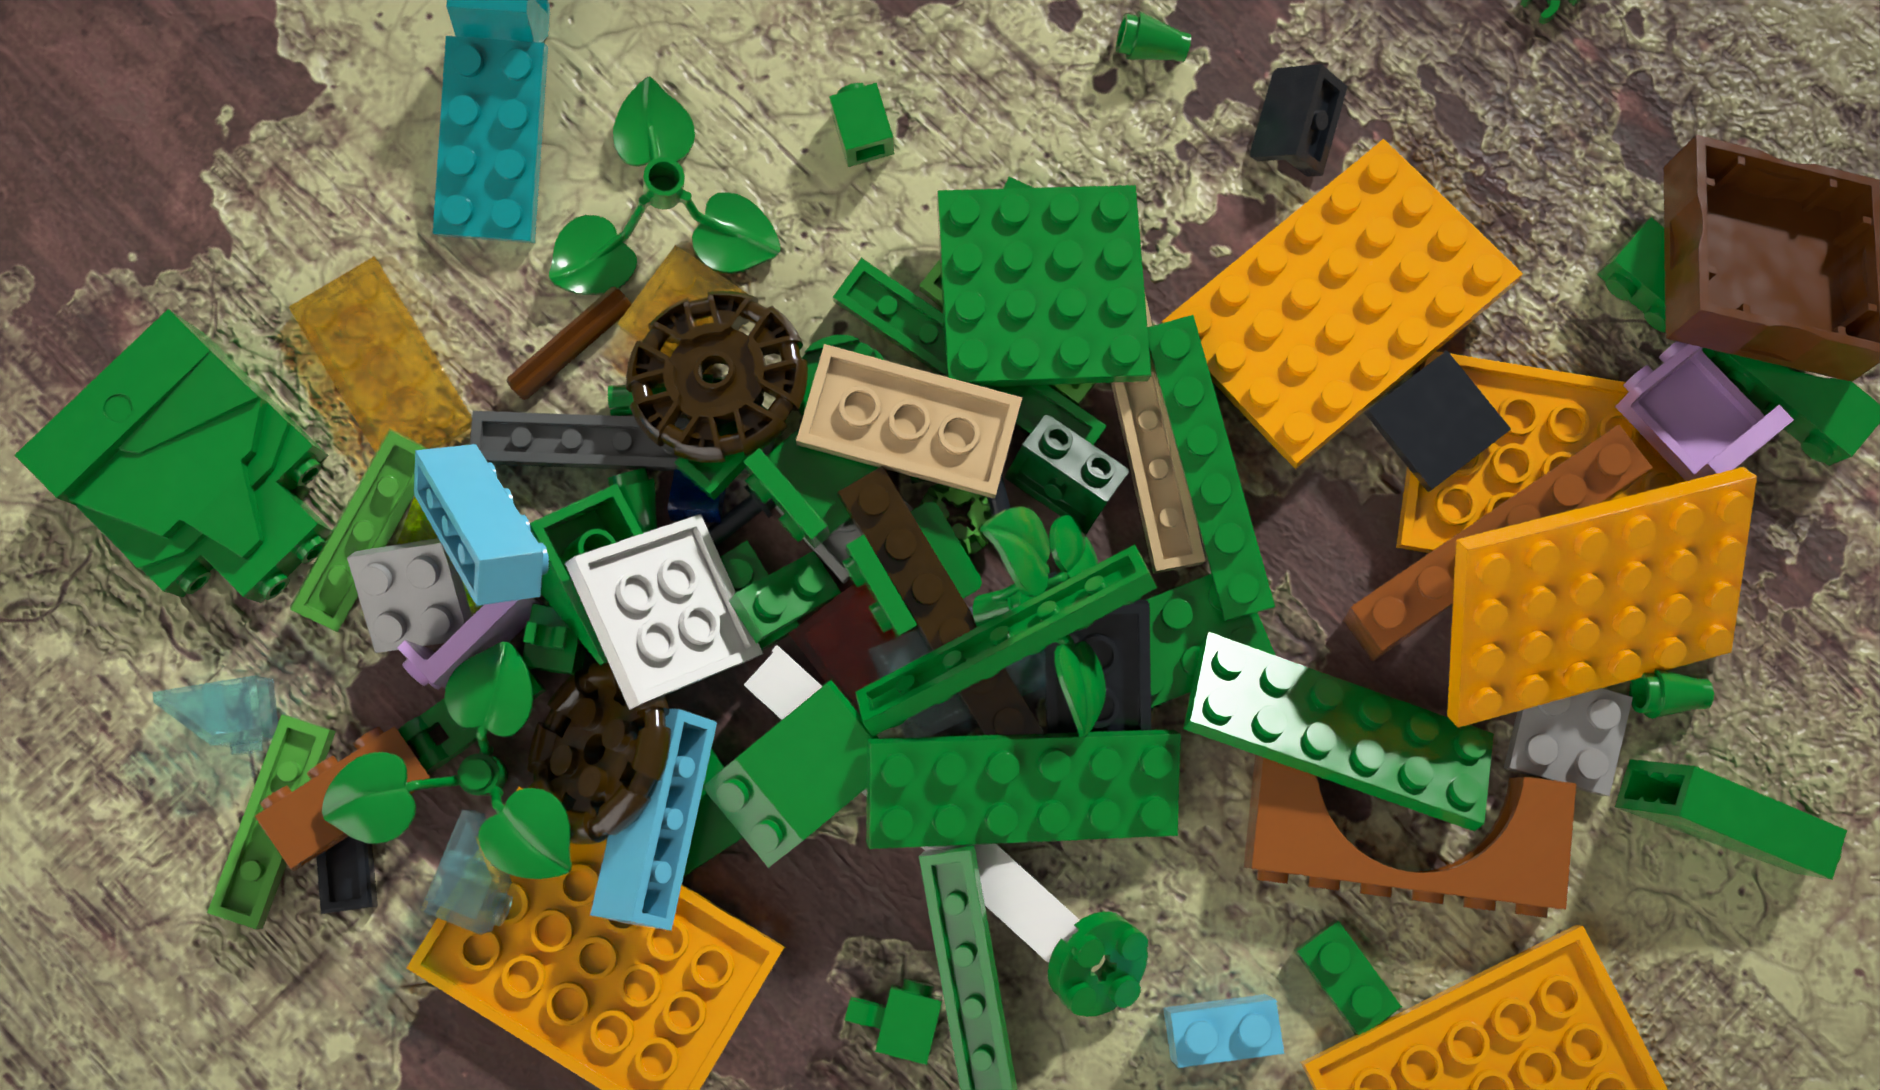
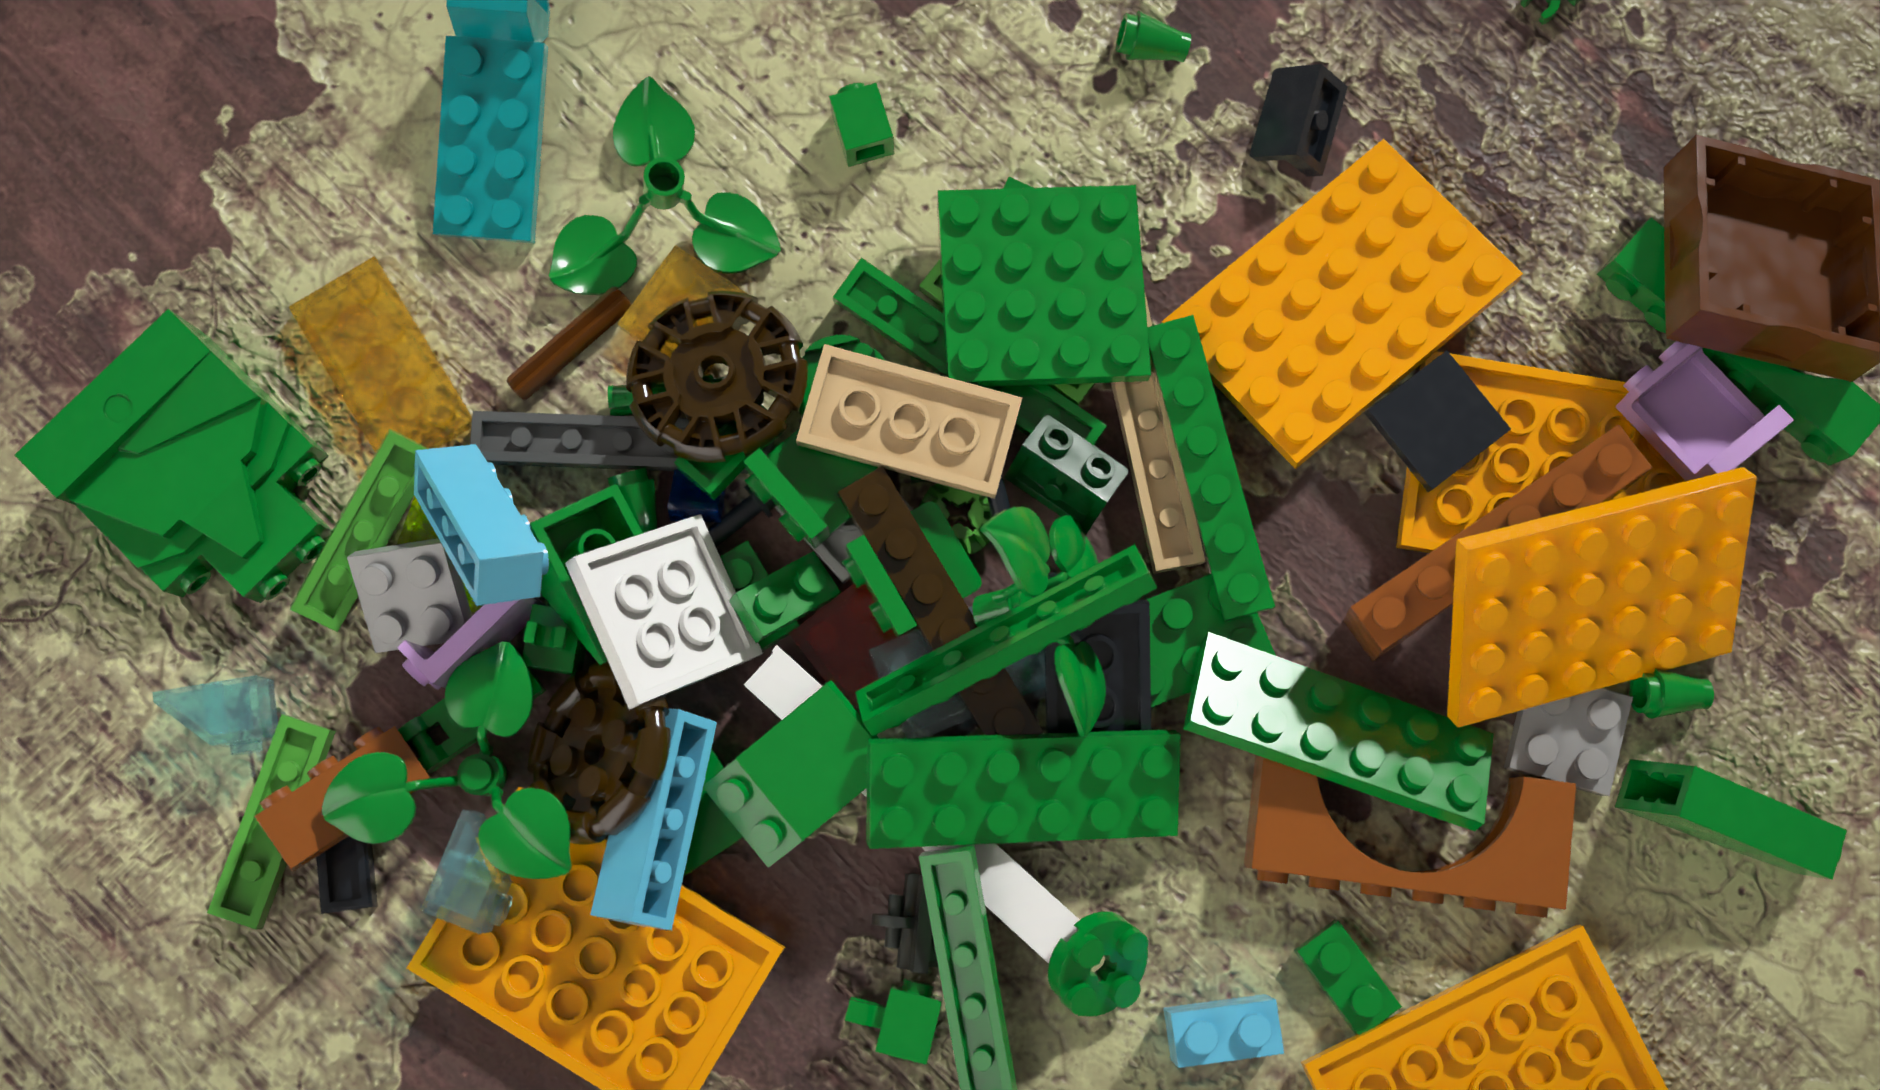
none -> pearl dark grey hips [871,873,938,974]

